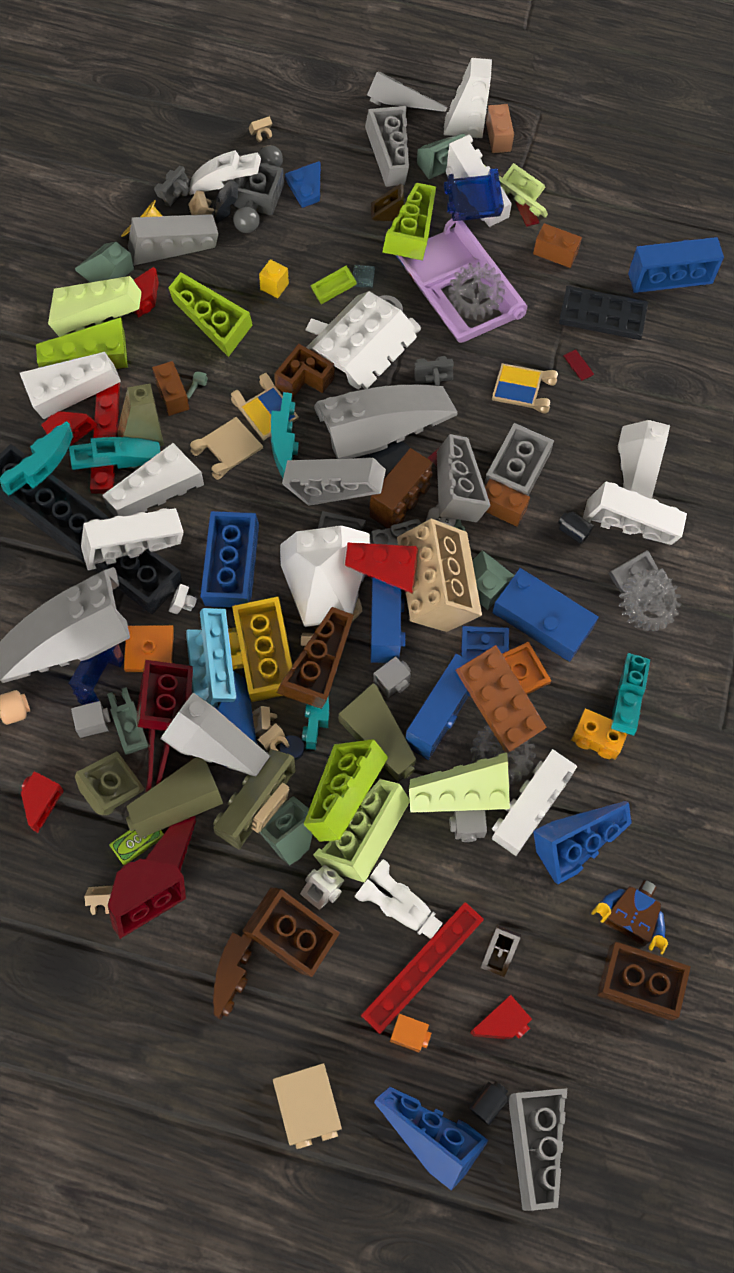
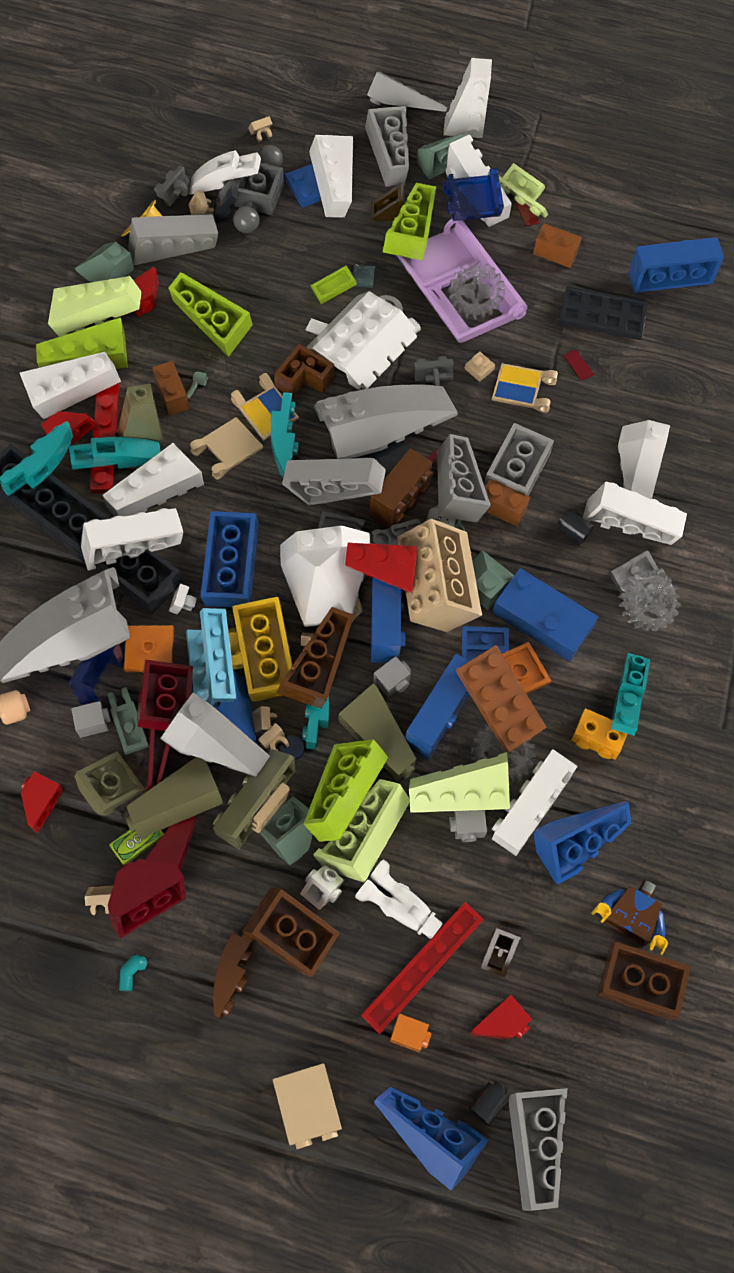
yellow brick [259,259,289,298] -> none
nougat brick [486,104,514,153] -> none
none -> teal arm [119,955,147,991]
none -> white wedge [309,135,353,217]
none -> tan tile [465,352,495,382]

